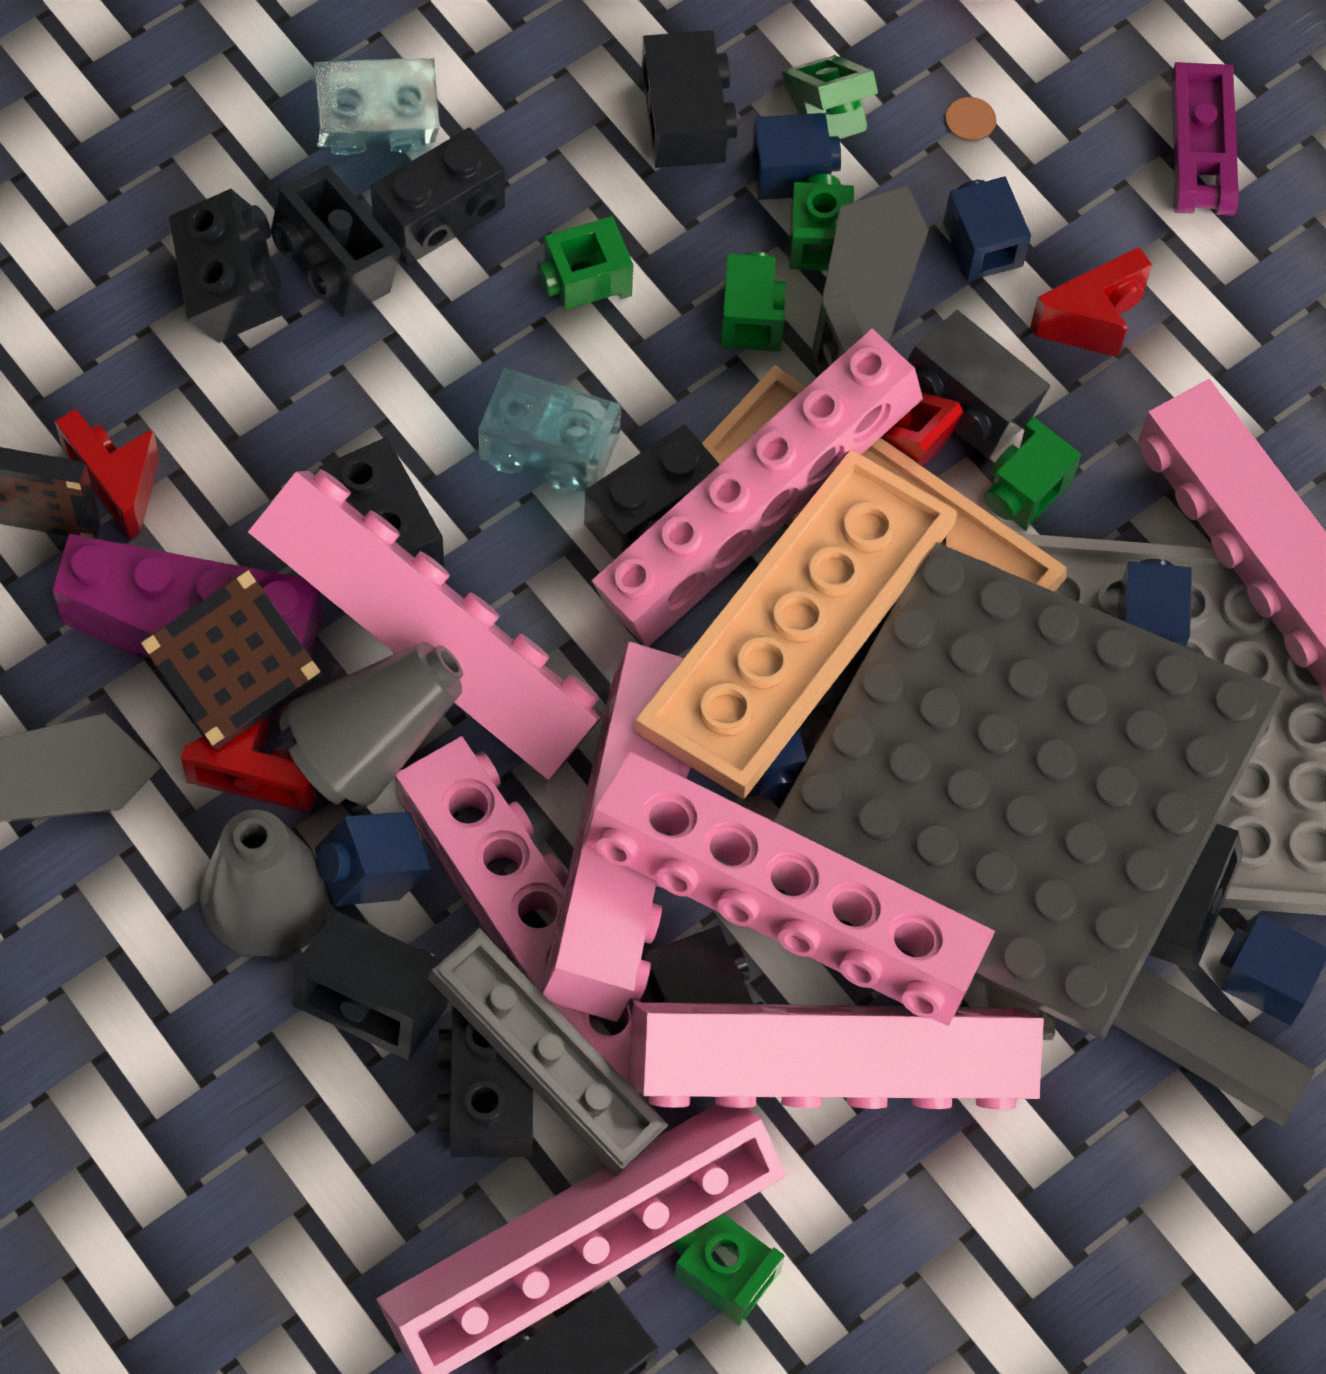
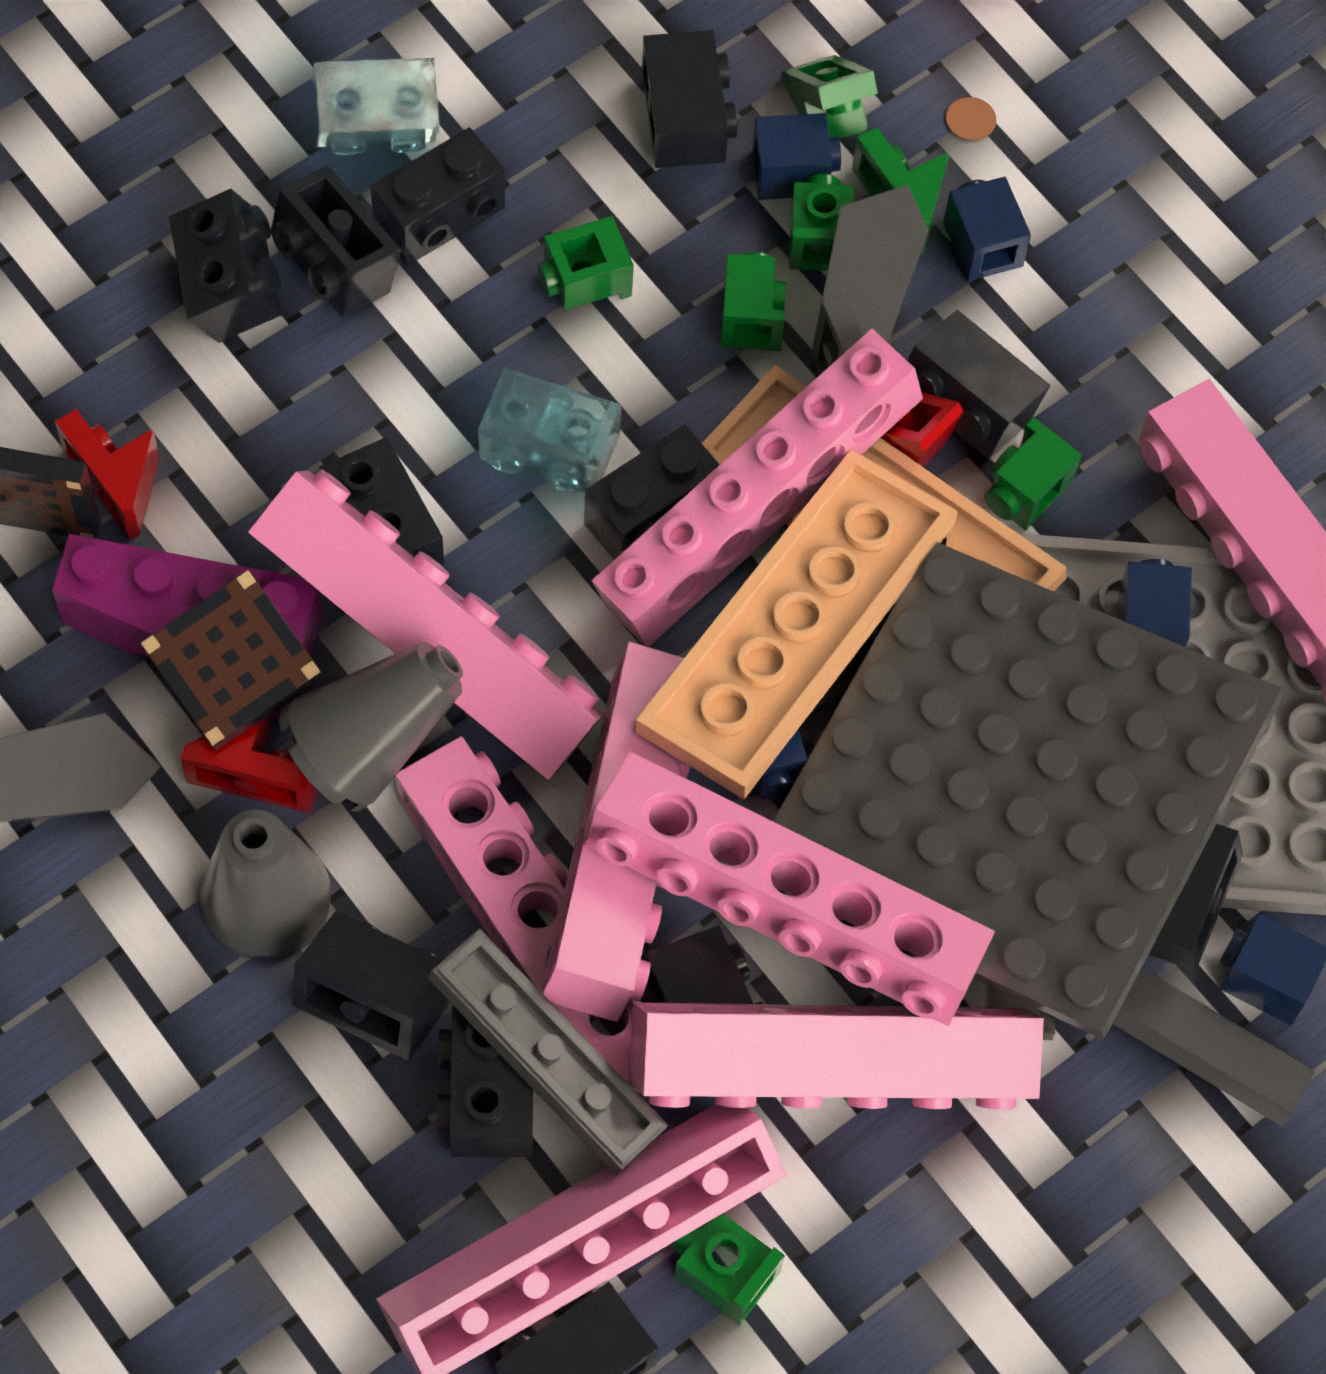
dark blue brick [314,812,431,906] -> none
red slope [1030,247,1153,356] -> none
magenta plate [1171,62,1239,216] -> none
none -> green slope [852,127,949,254]

